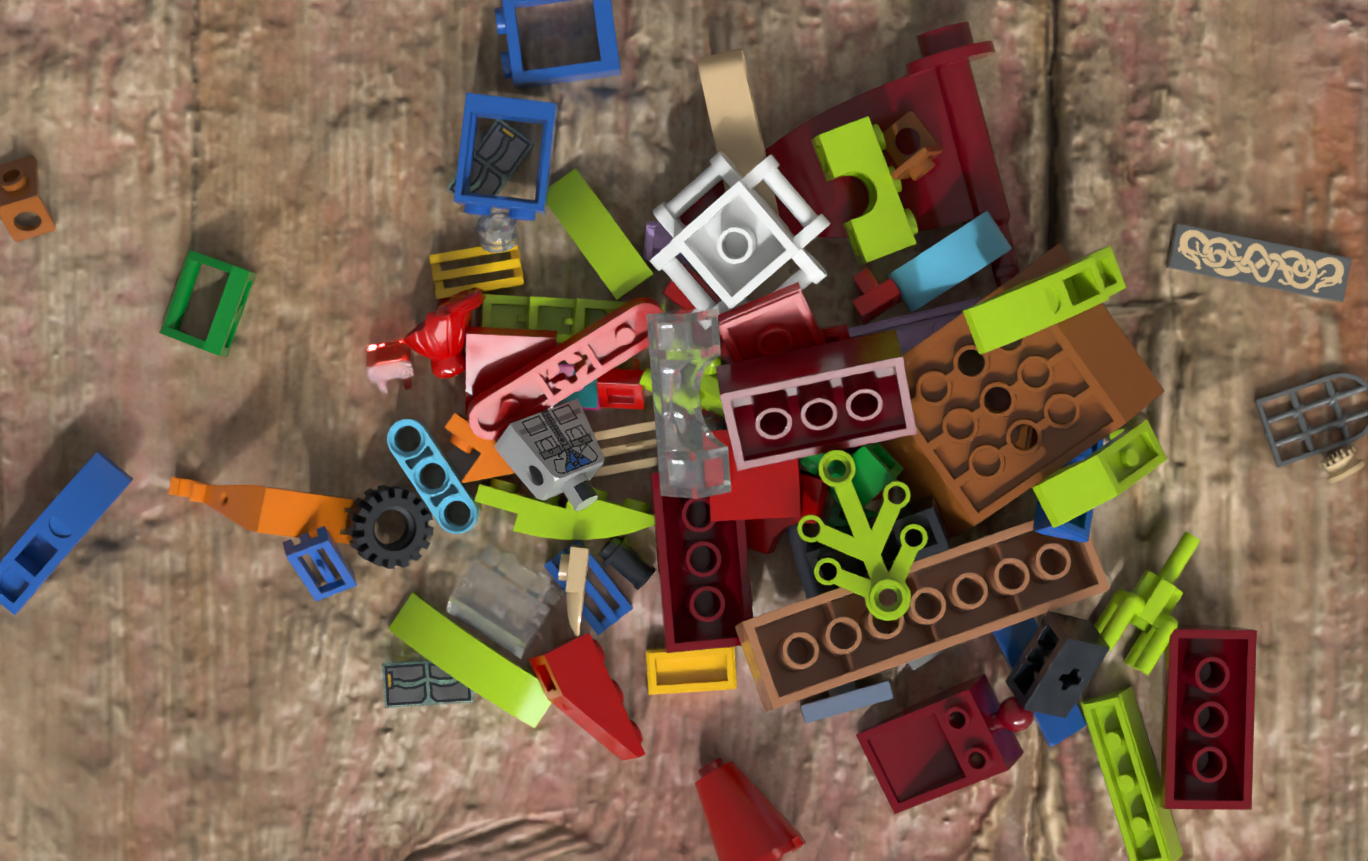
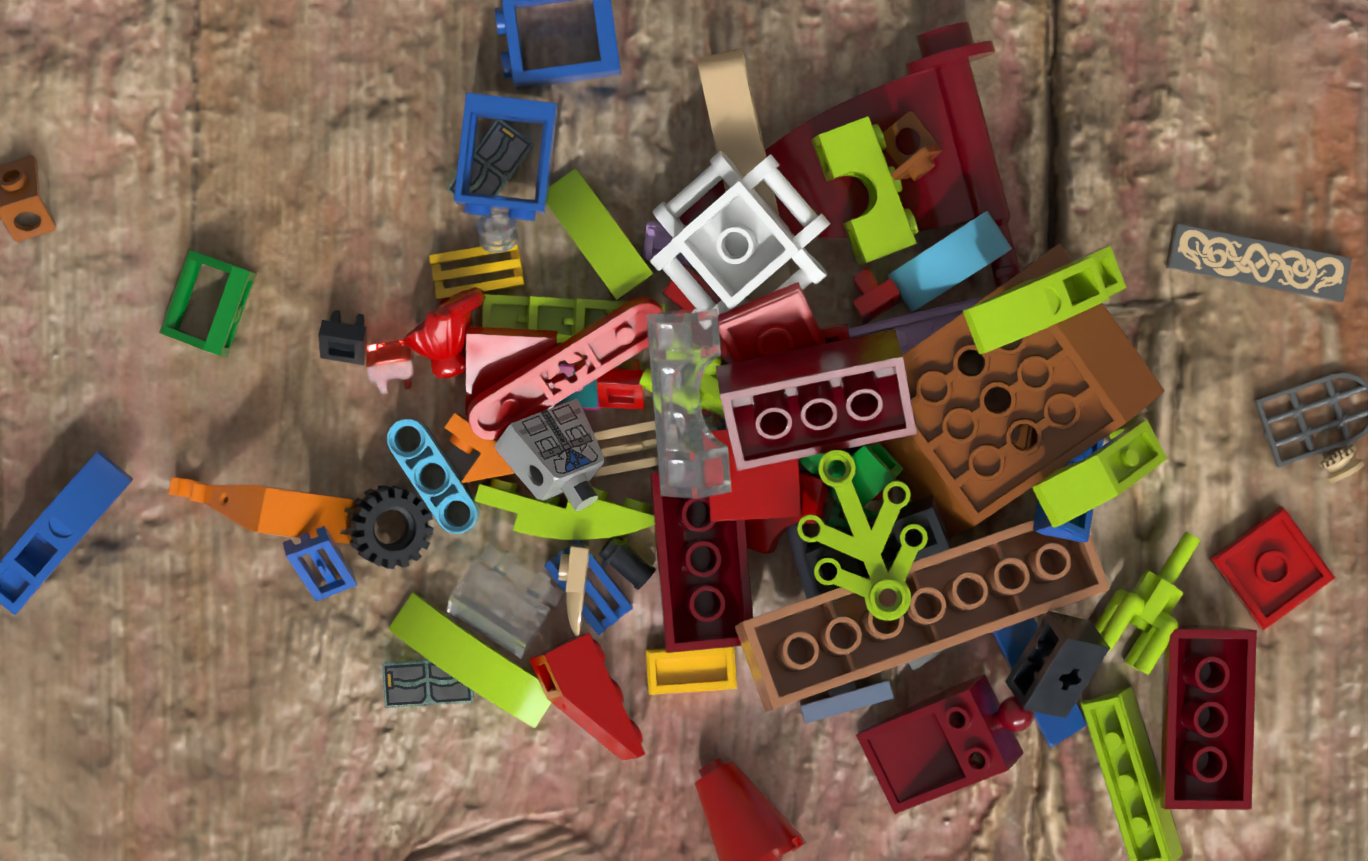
none -> black tile [318,310,367,365]
none -> red tile [1209,506,1335,630]

